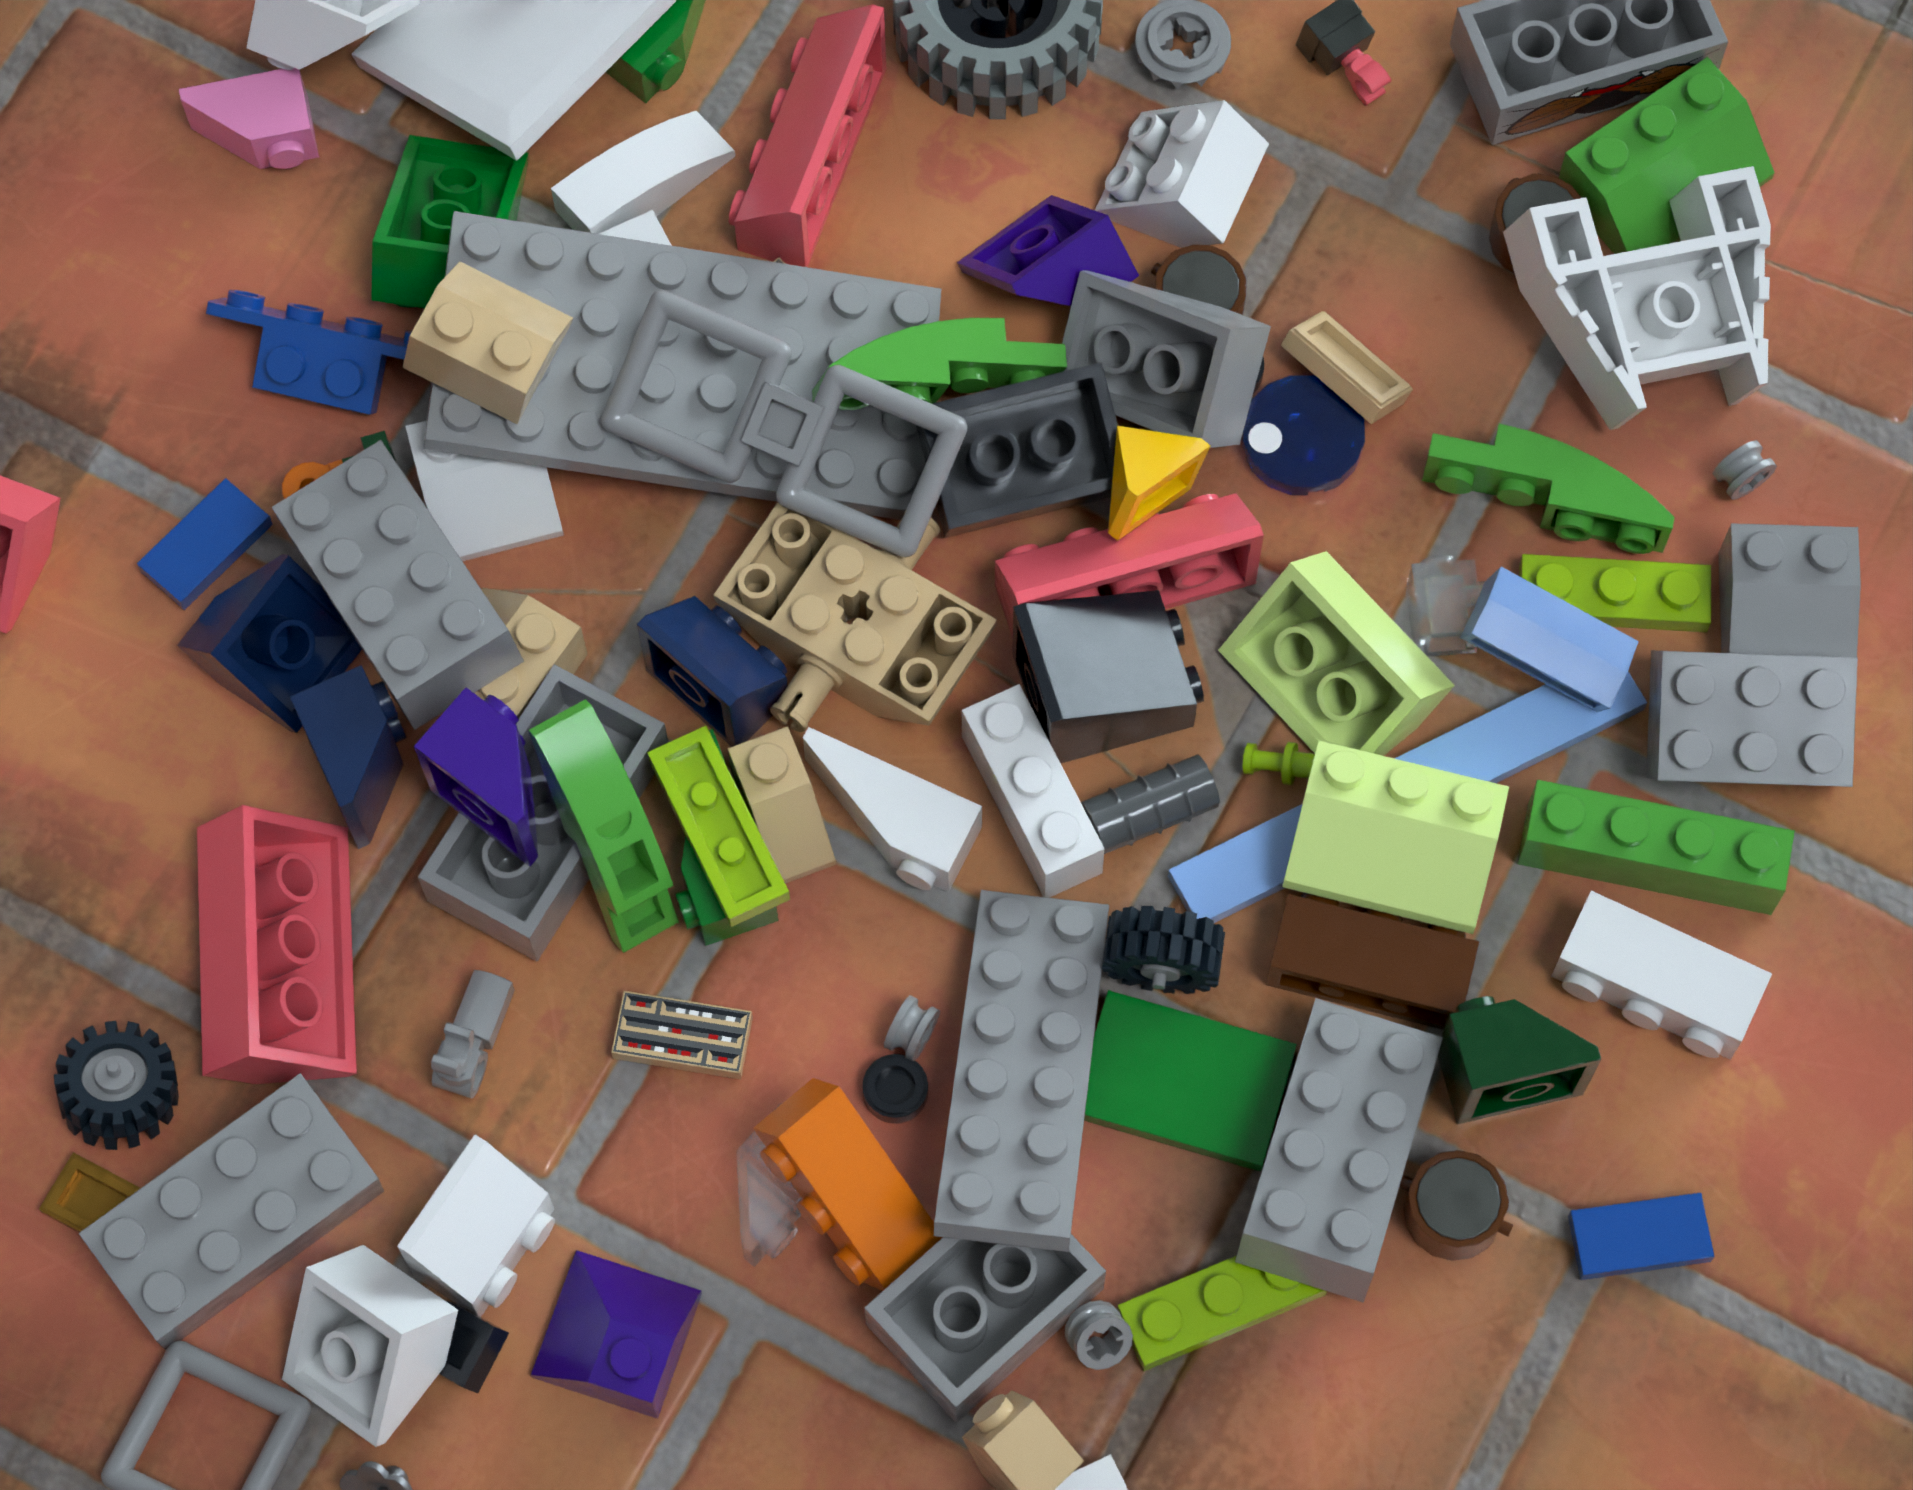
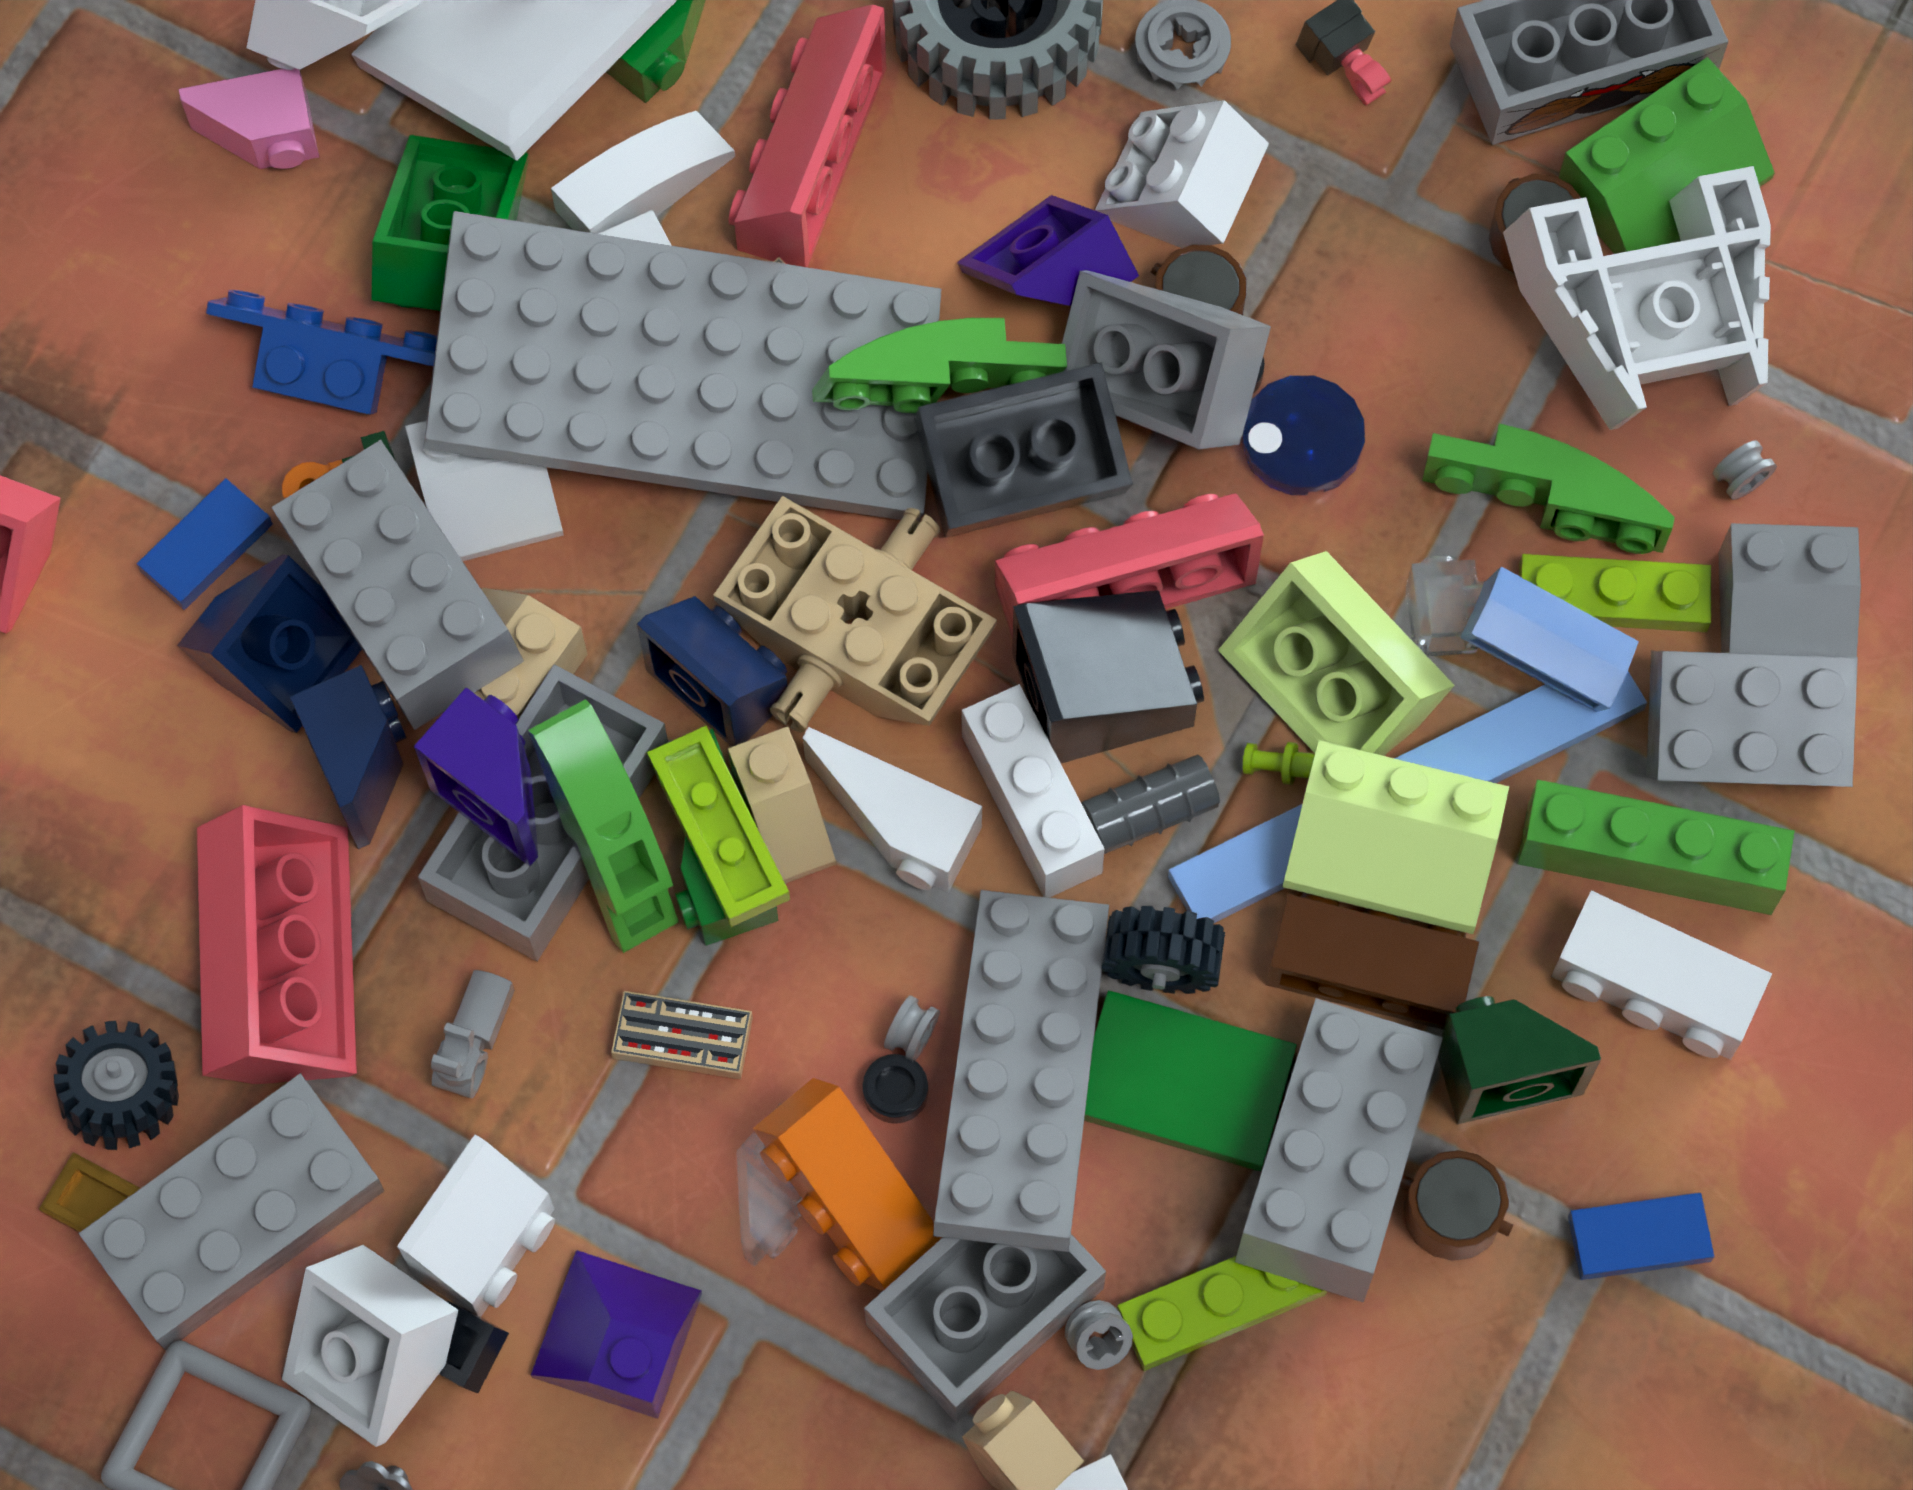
tan slope [403,261,573,424] -> none
light grey bar [601,290,968,557] -> none
yellow slope [1108,426,1211,541] -> none
tan tile [1281,311,1413,424] -> none

